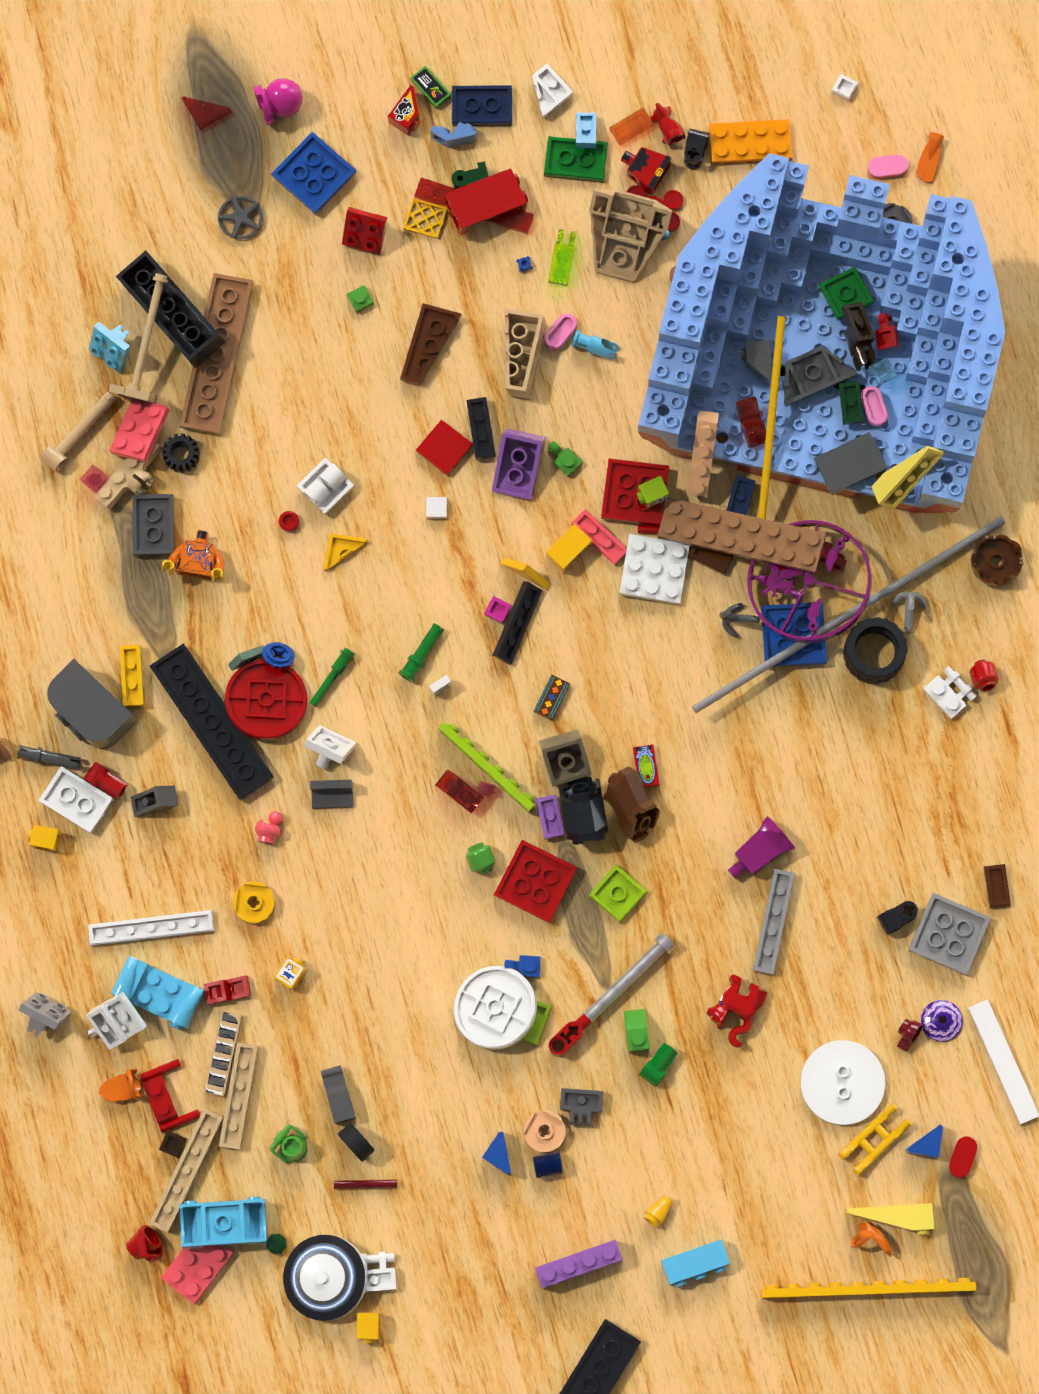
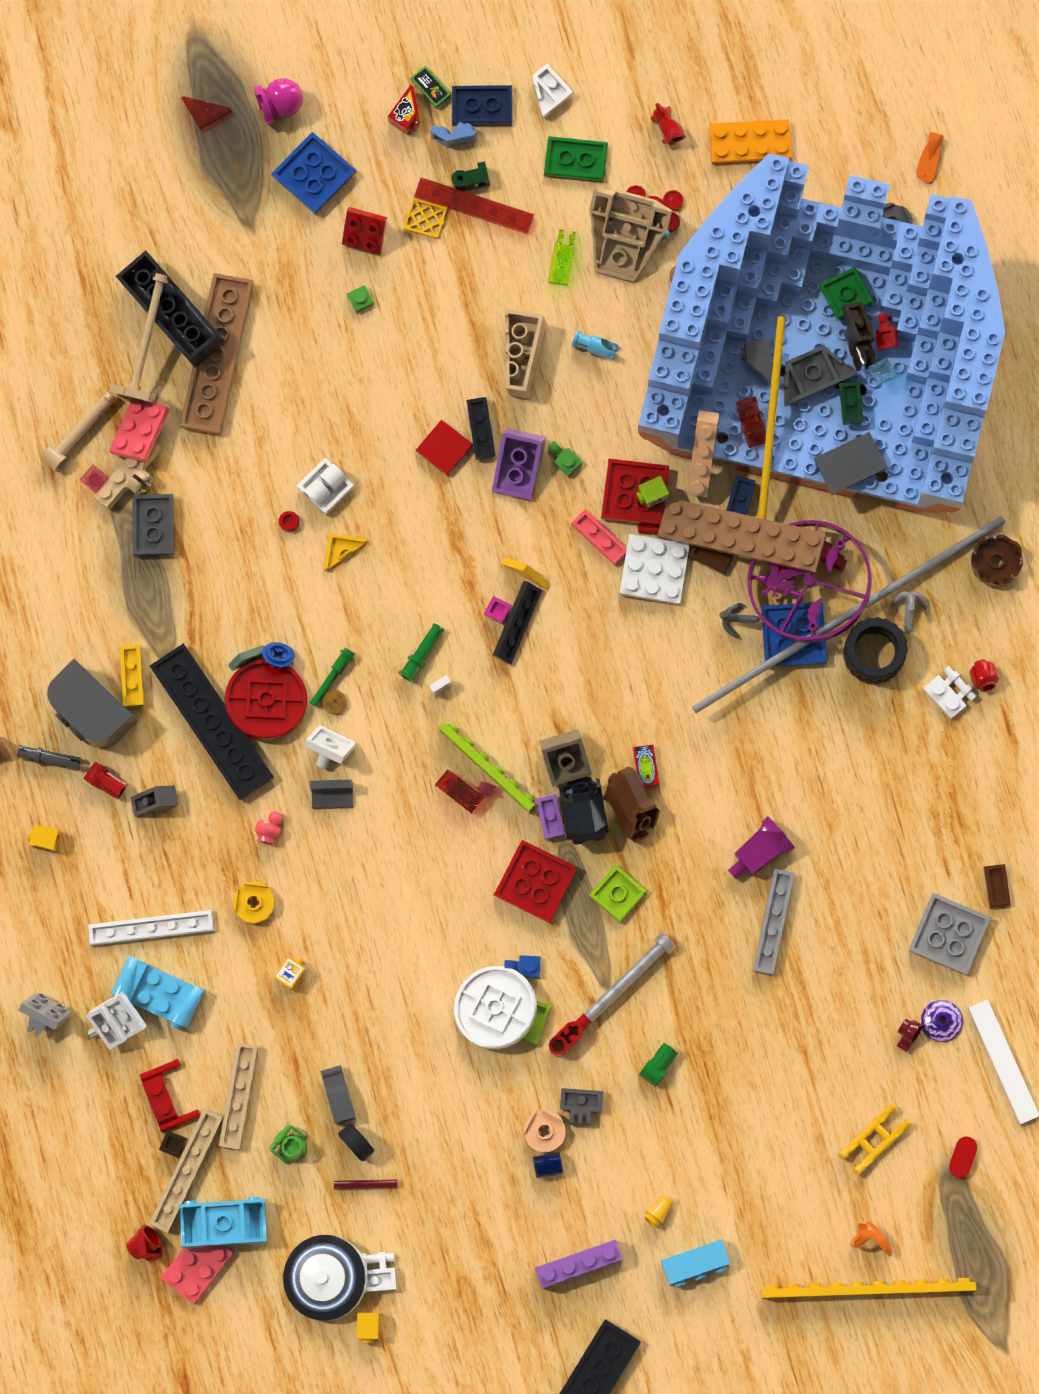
white plate [38,766,114,834] -> none
medium azure plate [89,322,130,373] -> none
orange piece [99,1069,143,1102] -> none
orange torso [161,530,225,582] -> none
black tyre [162,433,200,473] -> none
tile [203,1010,243,1097] -> none
red slope [204,975,252,1005] -> none
dark grey wheel [218,196,263,239] -> none
dark green tile [266,1234,287,1254] -> none
reddish brown wing [400,303,462,385] -> none
white tile [426,497,447,519] -> none
red panel [444,168,528,236] -> none
bright green head [466,842,496,875] -> none
blue slope [482,1131,511,1175] -> none
blue piece [516,256,533,273] -> none
reddish brown tile [534,674,570,721] -> none
bright pink tile [545,314,577,351] -> none
yellow panel [546,524,592,573] -> none
plate [576,112,596,149] -> none
clear orange tile [609,108,654,146] -> none
red torso [621,147,671,196] -> none
bright green slope [624,1009,650,1053] -> none
black piece [684,128,710,170] -> none
red animal [707,974,767,1048] -> none
white plate [800,1040,885,1125] -> none
white tile [831,74,858,102] -> none
light yellow slope [846,1203,934,1235] -> none
bright pink tile [861,386,888,427] -> none
bright pink tile [868,155,908,179] -> none
light yellow slope [872,446,945,509] -> none
black piece [876,901,918,935] -> none
blue slope [905,1124,943,1159] -> none
none -> pearl gold piece [323,690,347,714]

